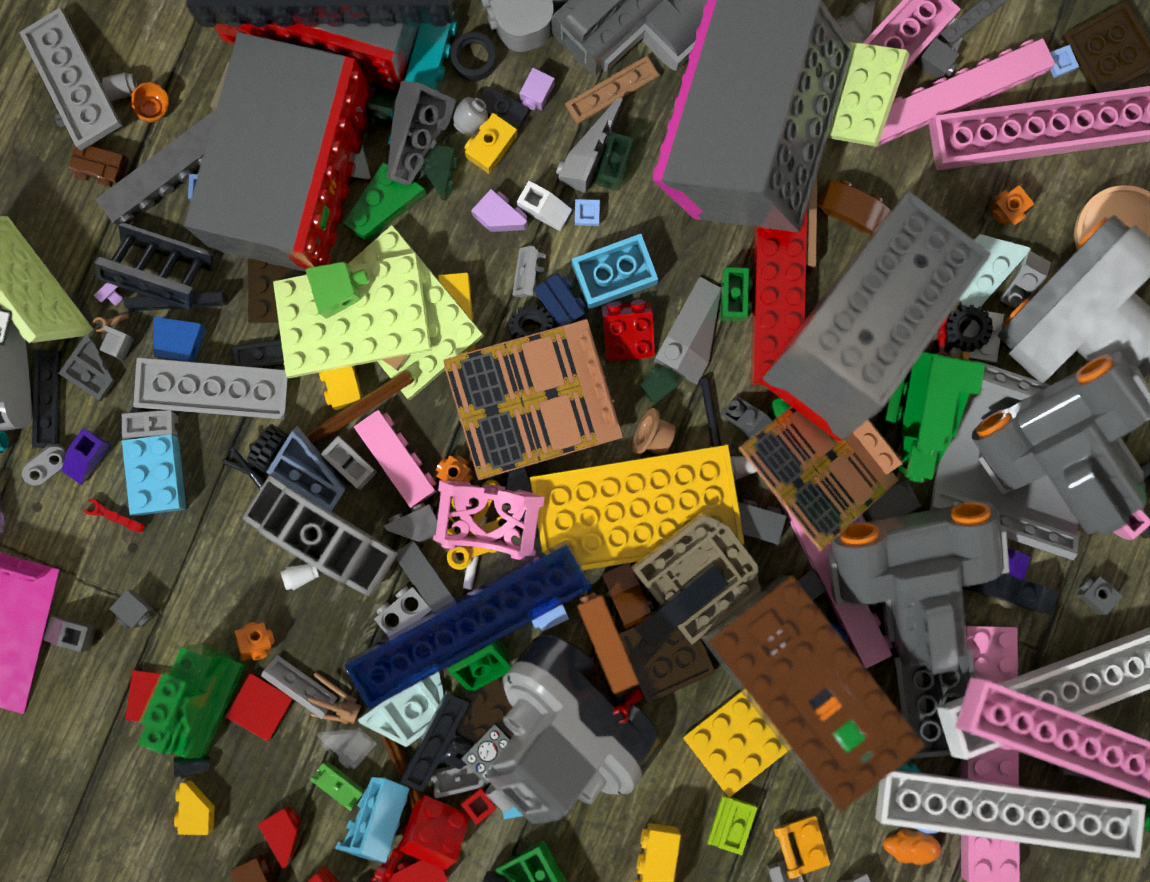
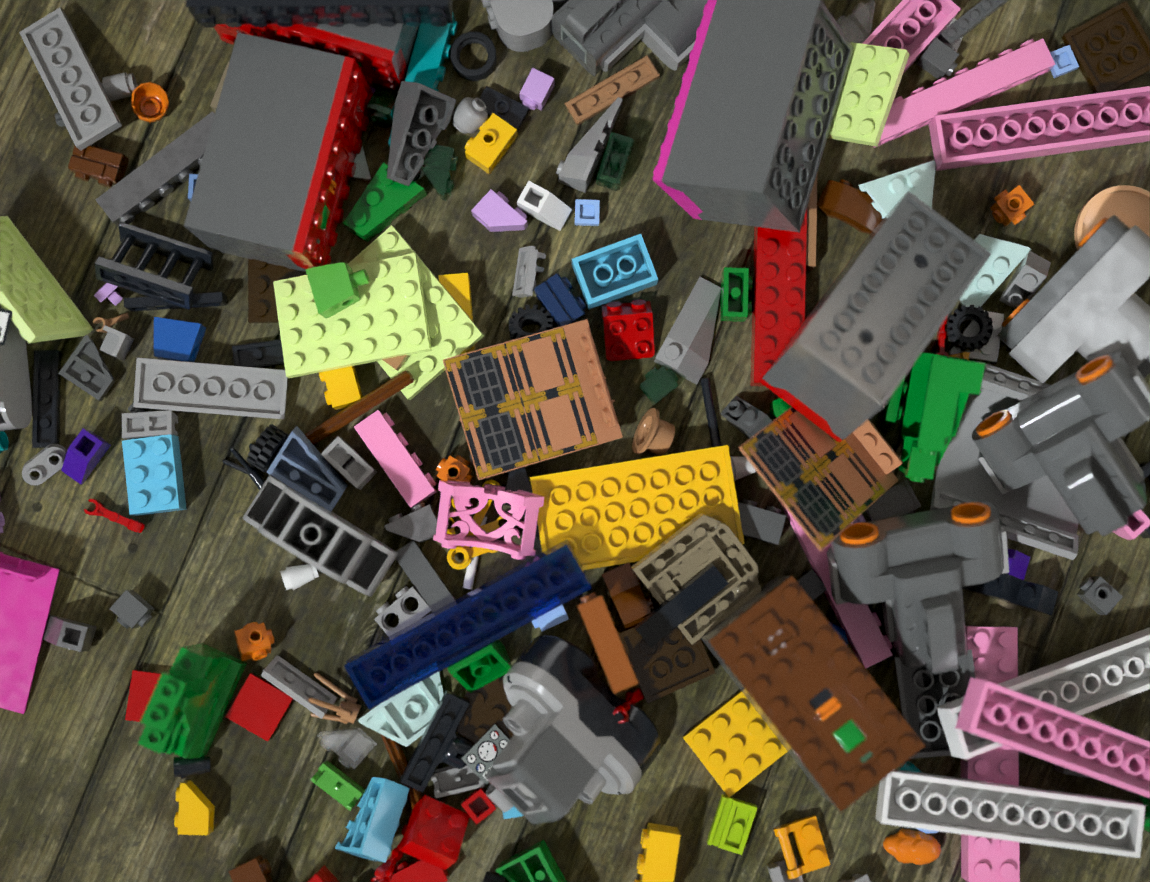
red slope [258,806,301,869] -> none
none -> light aqua wing [859,160,936,219]

